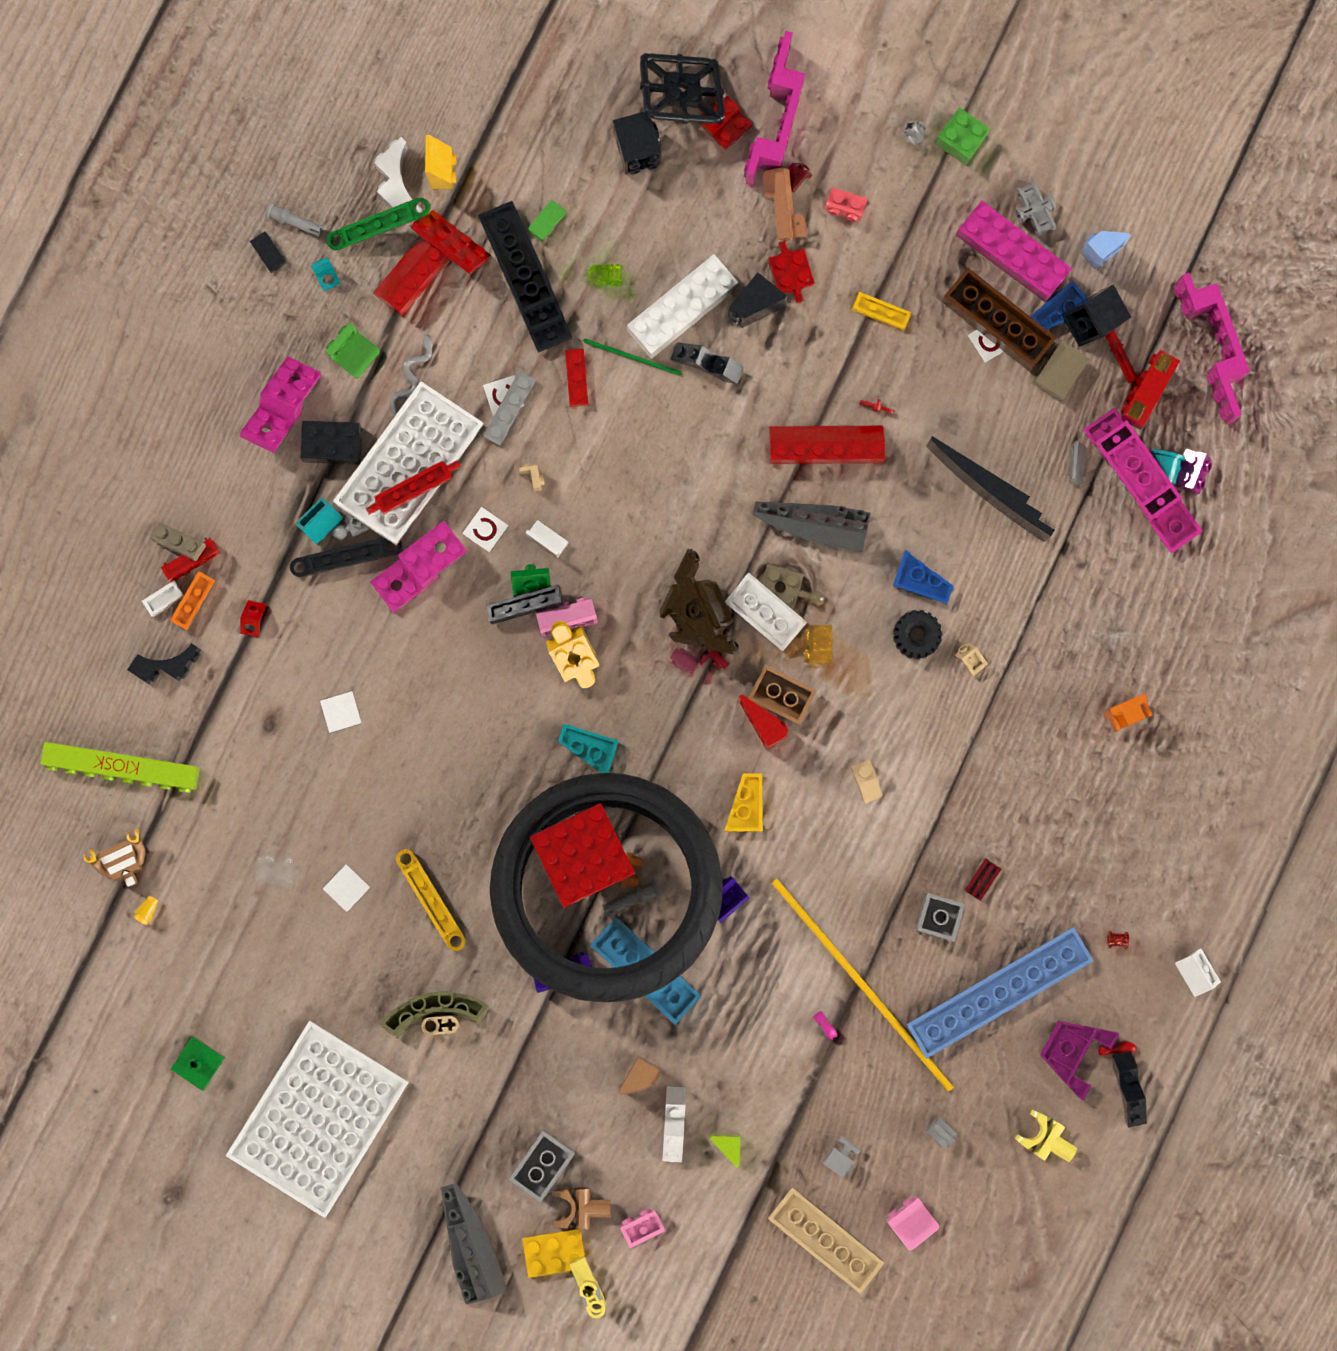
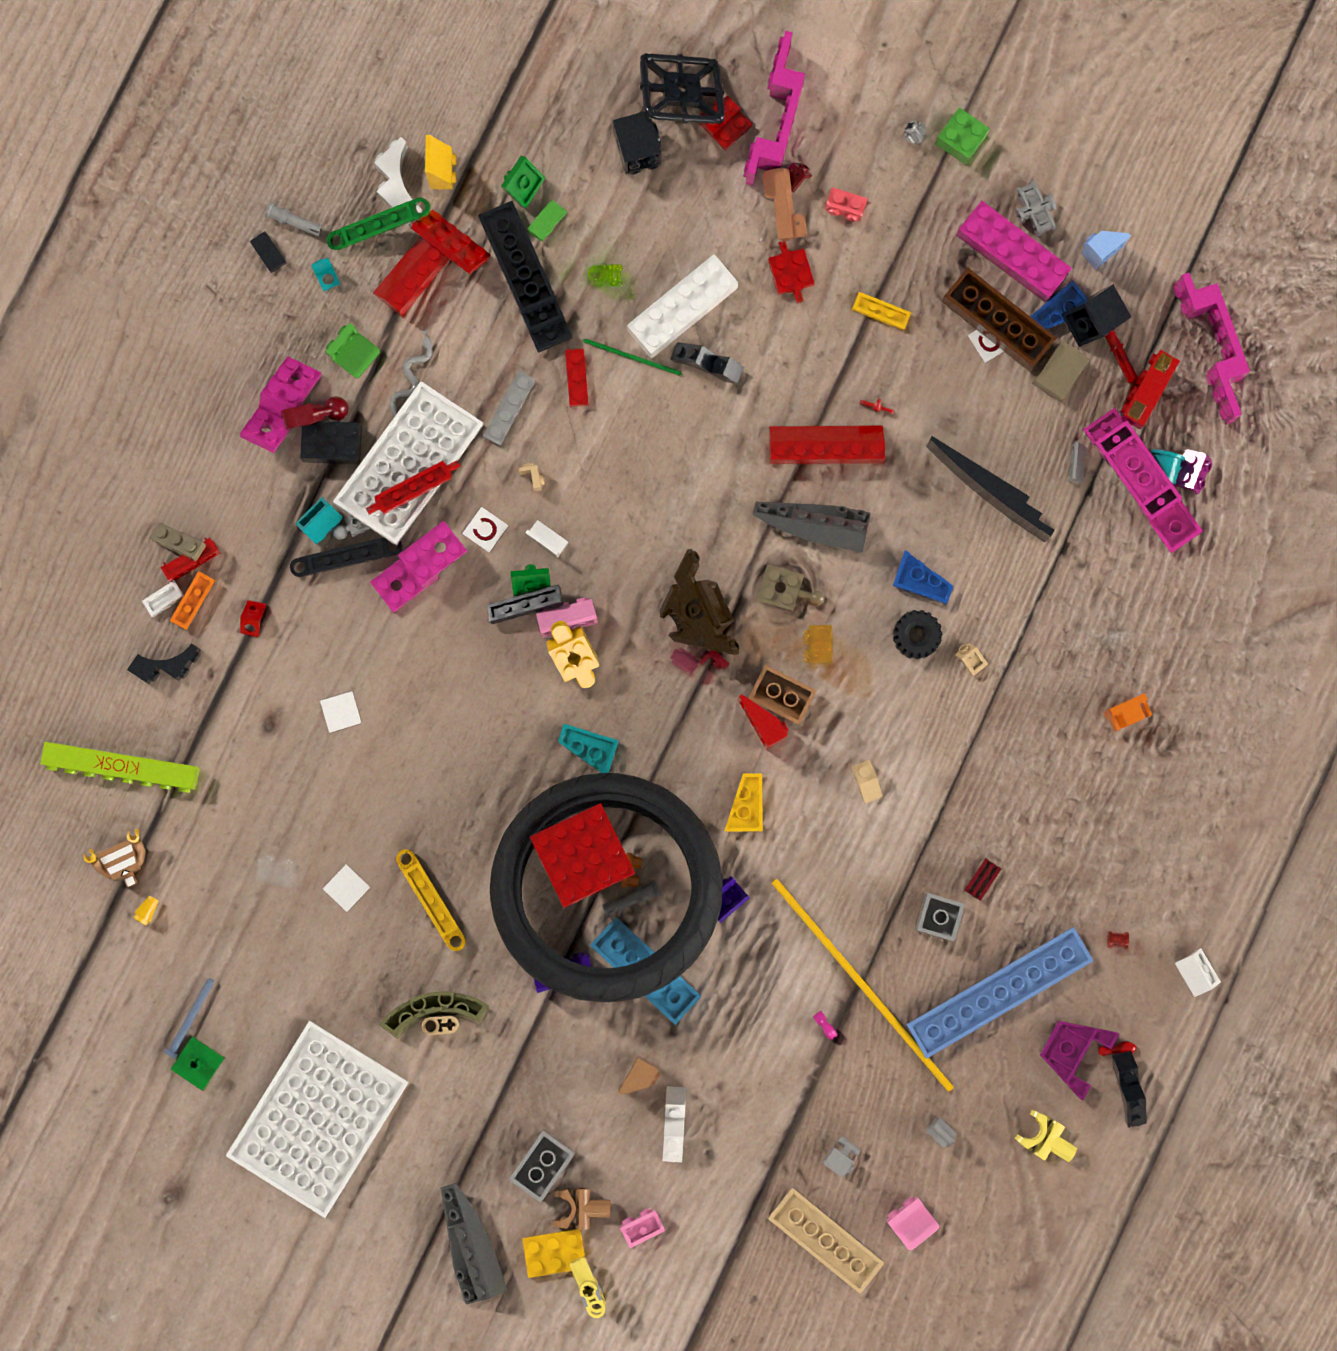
white sticker [483,375,524,416] -> none
lime slope [709,1133,741,1168] -> none
white plate [725,573,807,651] -> none
black slope [728,272,787,328] -> none
none -> sand blue bar [164,978,214,1059]
none -> dark red beam [281,396,349,430]
none -> green tile [501,155,546,209]

